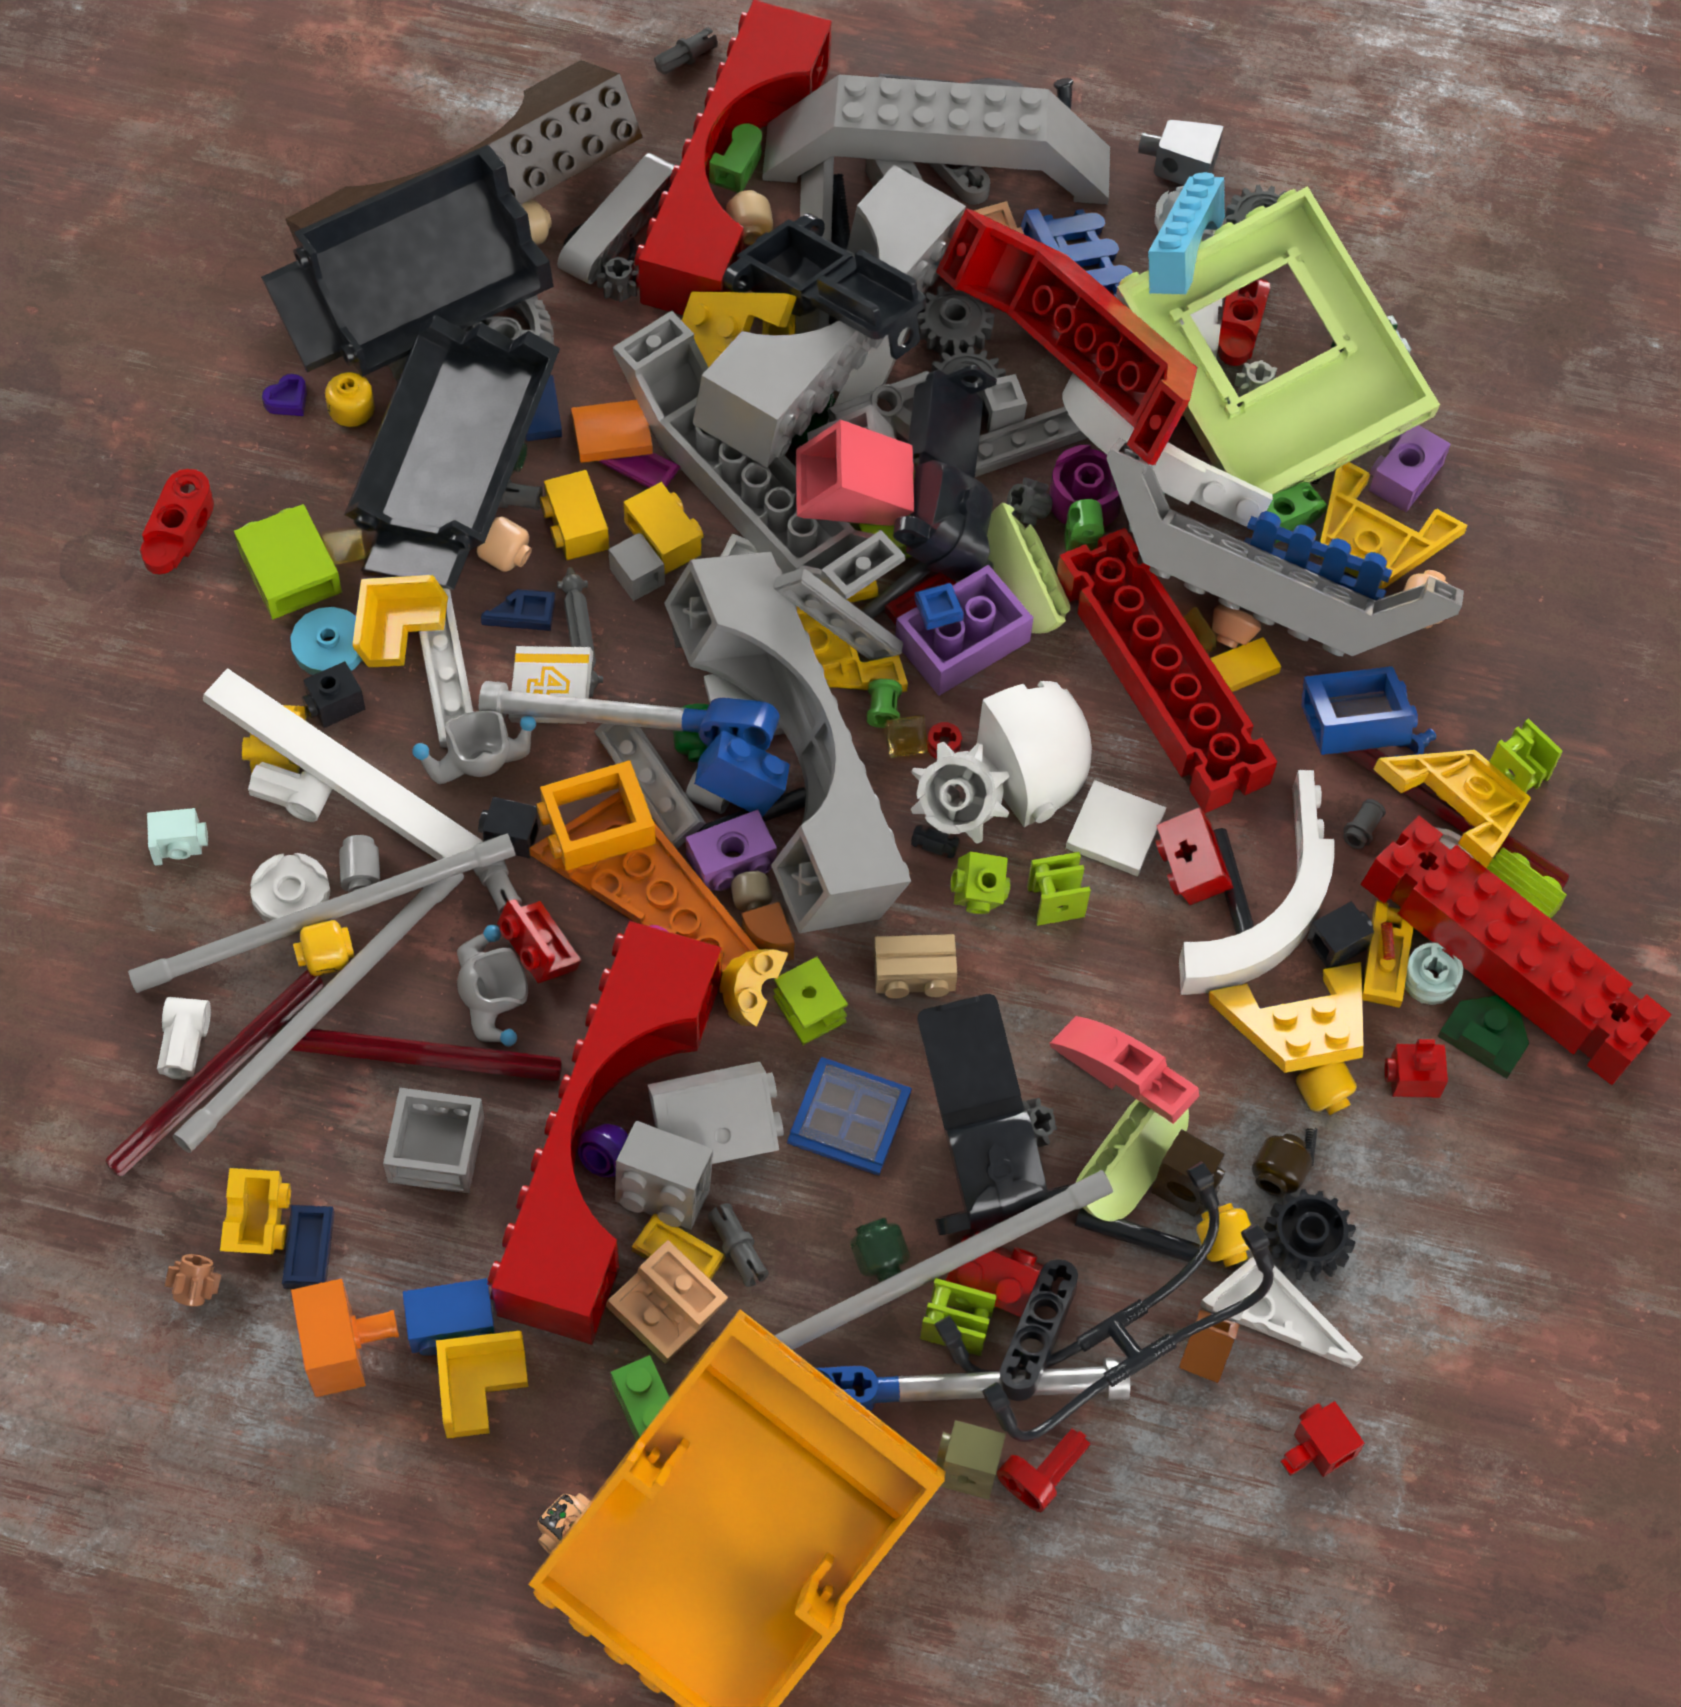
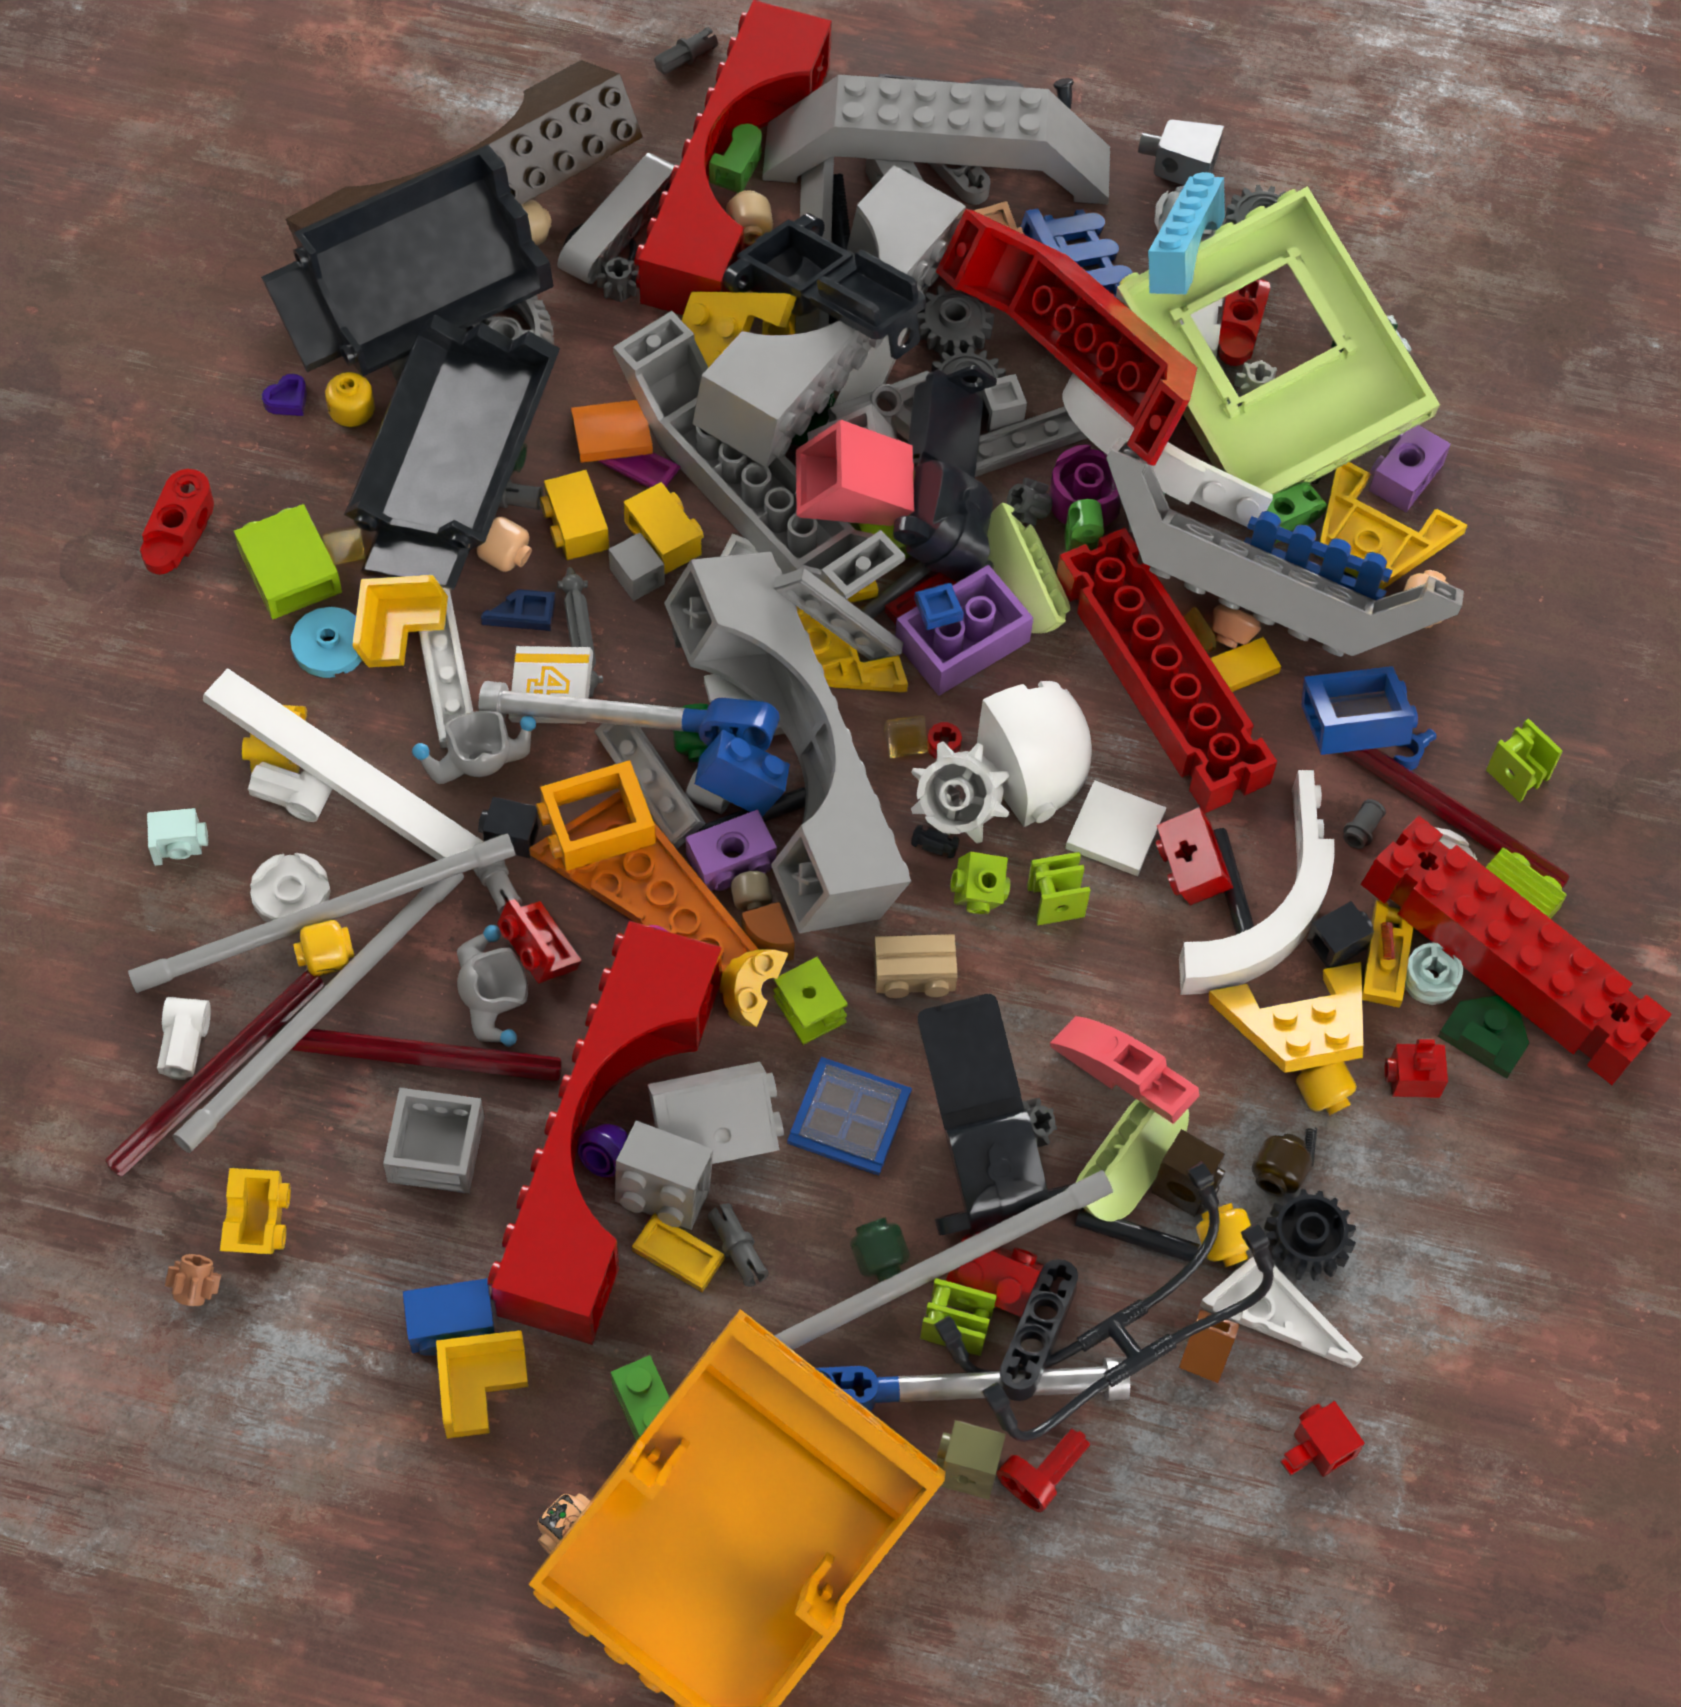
dark blue tile [282,1205,335,1289] -> none
orange brick [291,1279,399,1398] -> none
black brick [302,661,366,728] -> none
light grey brick [339,835,380,893] -> none
dark blue tile [526,375,562,441] -> none
light nougat slope [606,1240,728,1364] -> none
bright green bush [867,679,902,728] -> none
yellow wing [1373,750,1531,868] -> none

